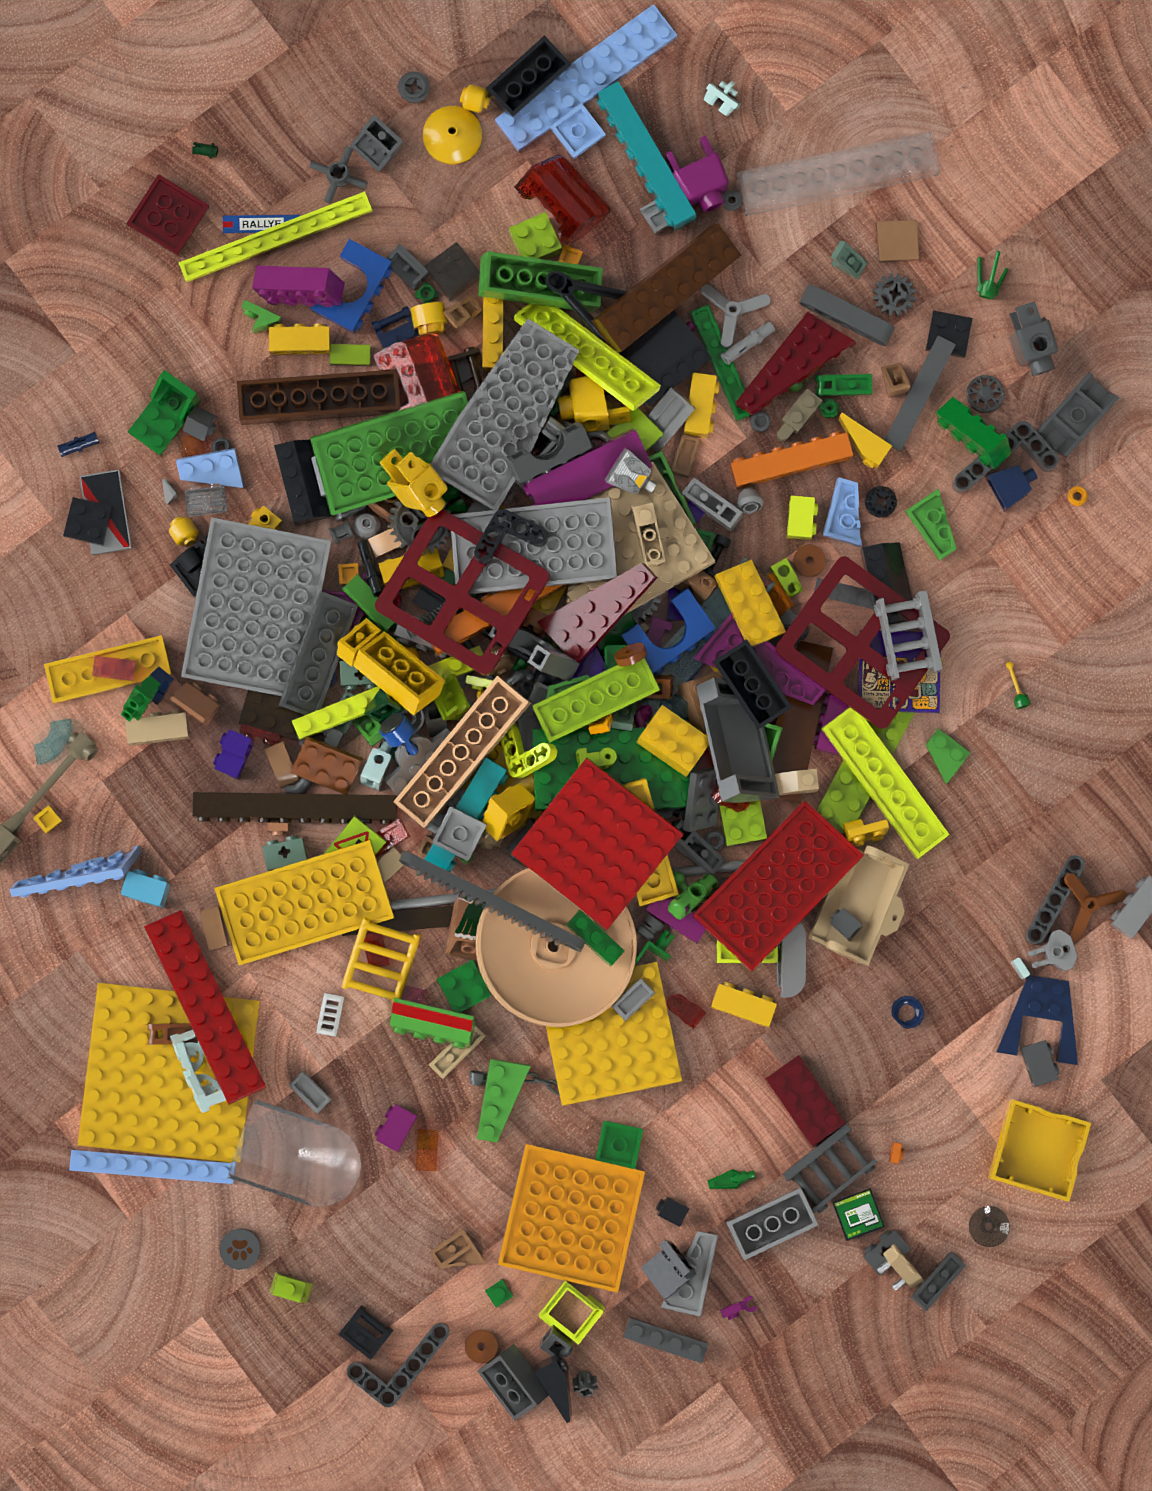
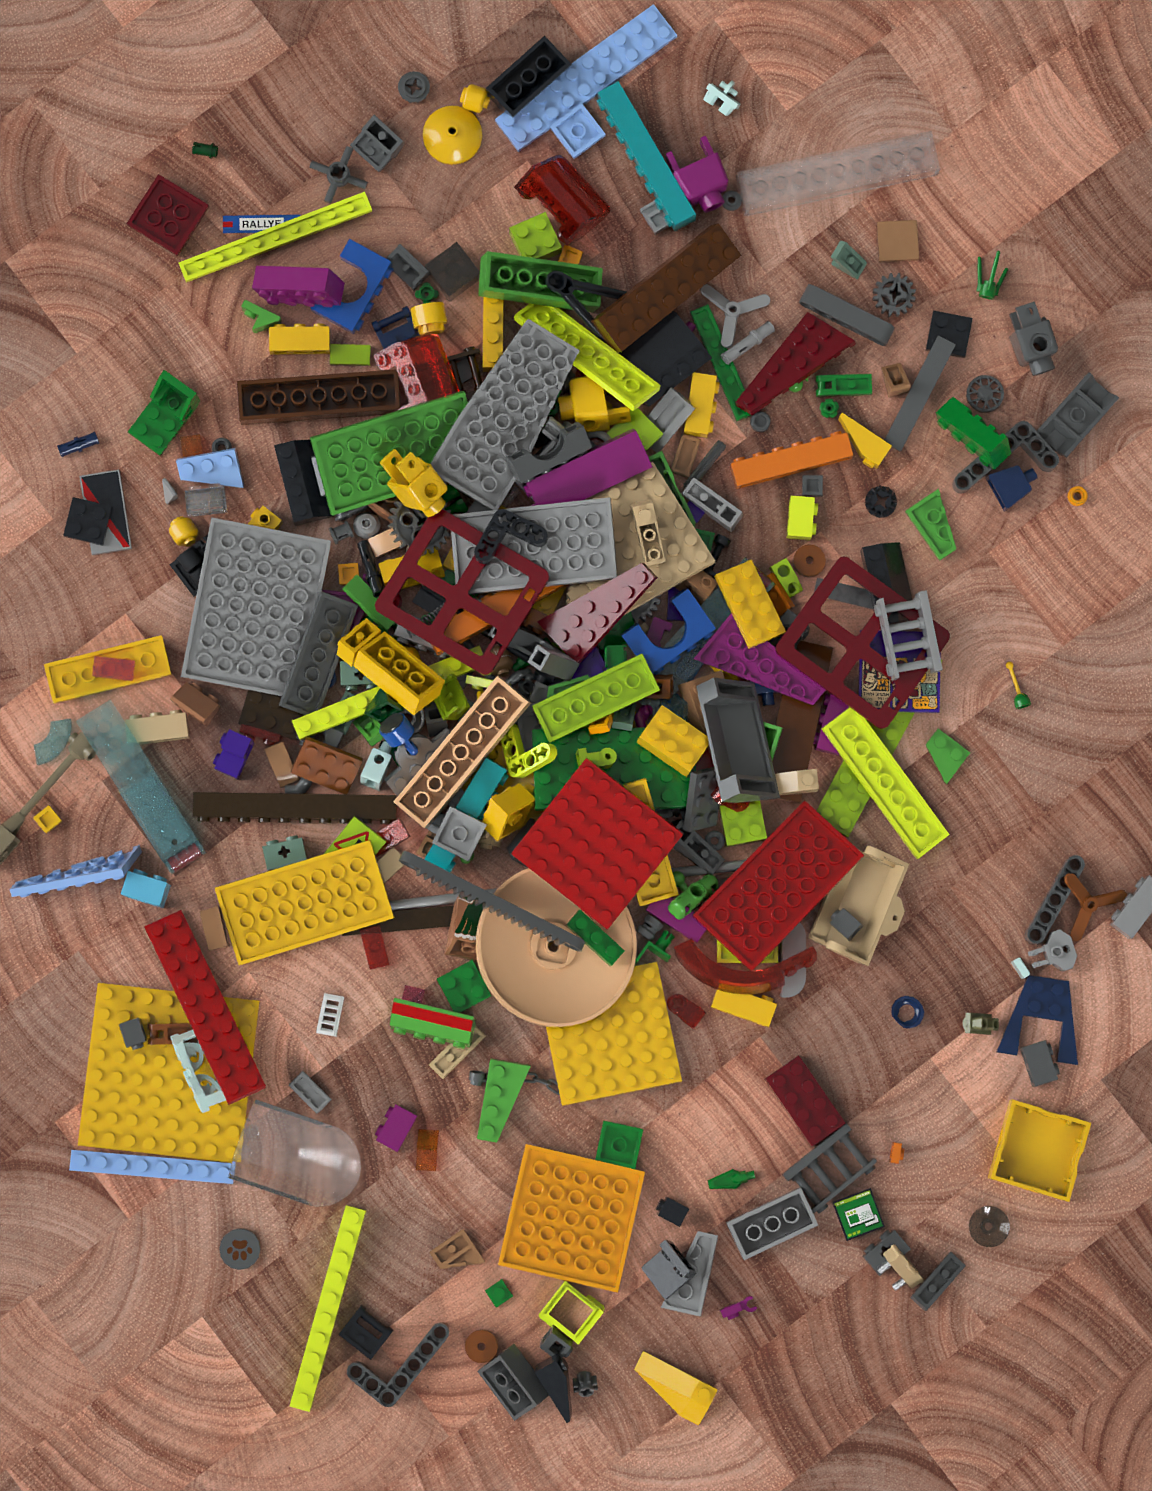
green hips [121,667,174,722] -> none
dark grey brick [183,405,217,441] -> none
nougat plate [267,823,289,836] -> none
lime torso [270,1272,313,1303] -> none
yellow bar [341,918,421,1003] -> none
medium nougat slope [443,295,483,328] -> none
light grey torso [605,448,656,495] -> none
light grey tile [611,979,655,1021] -> none
dark orange piece [614,643,647,667] -> none
dark grey arch [623,1317,708,1363] -> none
black slope [713,639,792,730] -> none
light grey cone [736,488,764,514] -> none
dark tan brick [777,389,823,442] -> none
light blue wing [822,477,862,547] -> none
yellow plate [843,819,889,847] -> none
none -> clear light blue hinge [76,700,207,874]
none -> dark grey brick [119,1018,148,1050]
none -> neon yellow brick [290,1205,367,1412]
none -> yellow wedge [634,1351,718,1425]
none -> clear red arch [674,938,817,994]
none -> dark grey axle [683,440,726,488]
none -> dark grey plate [802,475,823,497]
none -> olive hips [962,1013,999,1035]

